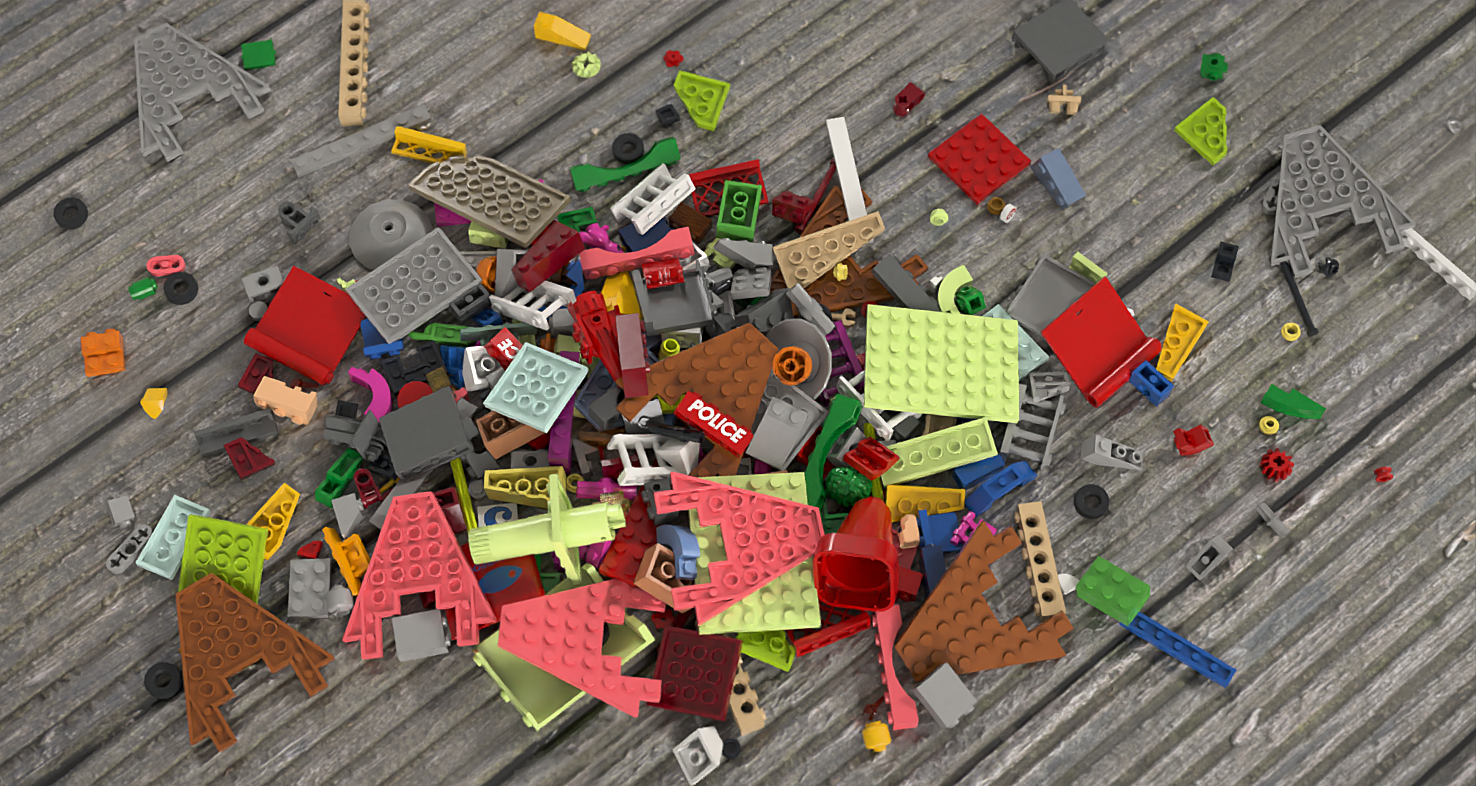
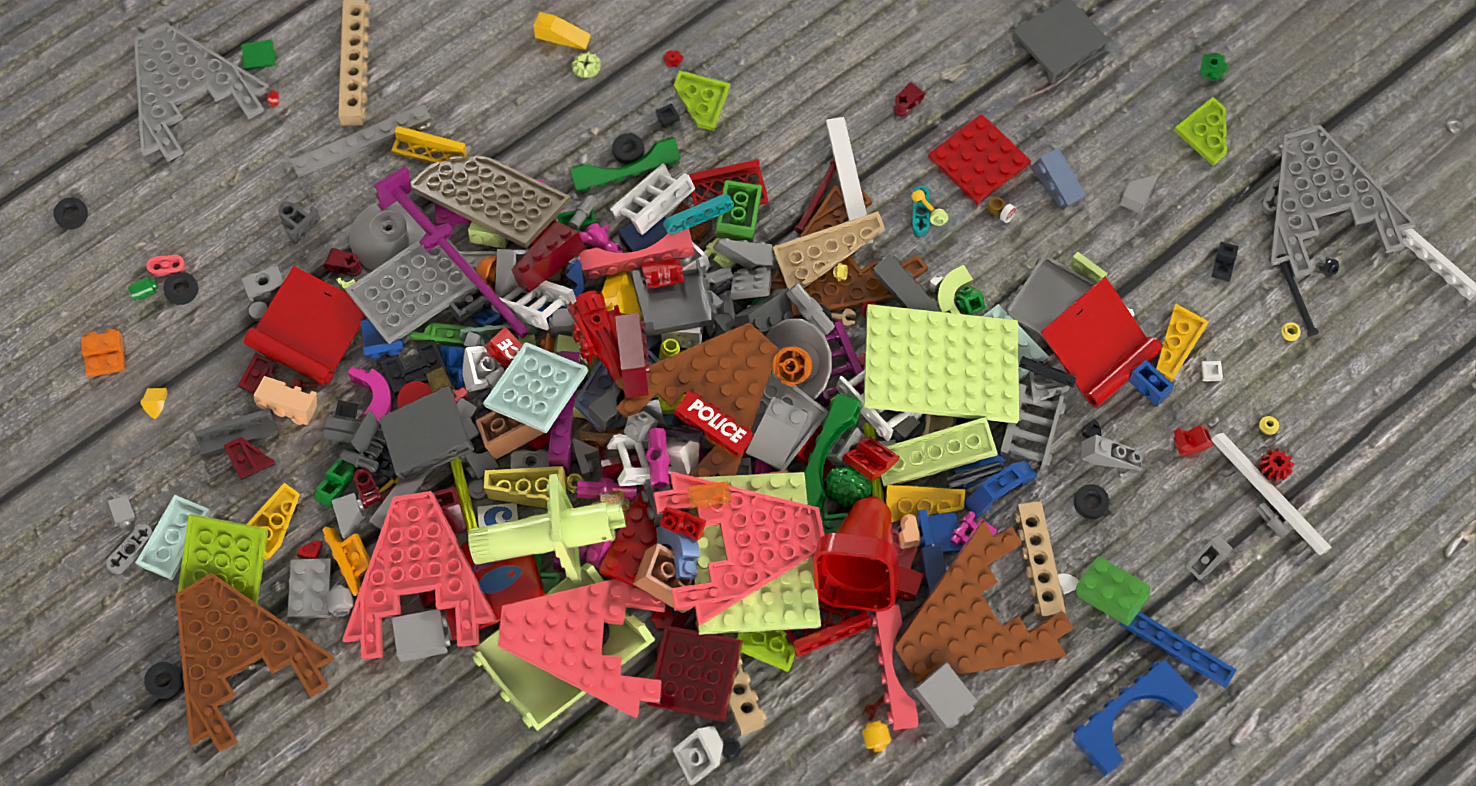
dark red bracket [772,191,816,225] -> none
tan hips [1046,85,1081,114] -> none
green slope [1260,384,1326,419] -> none
red bush [1374,467,1394,482] -> none
none -> red plate [267,89,279,107]
none -> dark red piece [324,248,362,277]
none -> dark grey axle [340,448,379,473]
none -> magenta piece [374,166,529,338]
none -> light grey piece [464,332,480,348]
none -> light grey axle [569,195,597,230]
none -> light grey brick [624,411,658,443]
none -> dark pink piece [646,428,671,489]
none -> red slope [659,507,706,541]
none -> teal beam [663,194,734,235]
none -> clear yellow plate [688,481,732,508]
none -> yellow hand [911,190,934,212]
none -> teal beam [912,186,930,237]
none -> black axle [946,461,1002,488]
none -> black pin [1018,356,1077,388]
none -> blue arch [1071,660,1199,777]
none -> black tile [1082,419,1102,439]
none -> light grey slope [1119,175,1158,214]
none -> white tile [1201,361,1223,381]
none -> white tile [1211,433,1332,555]

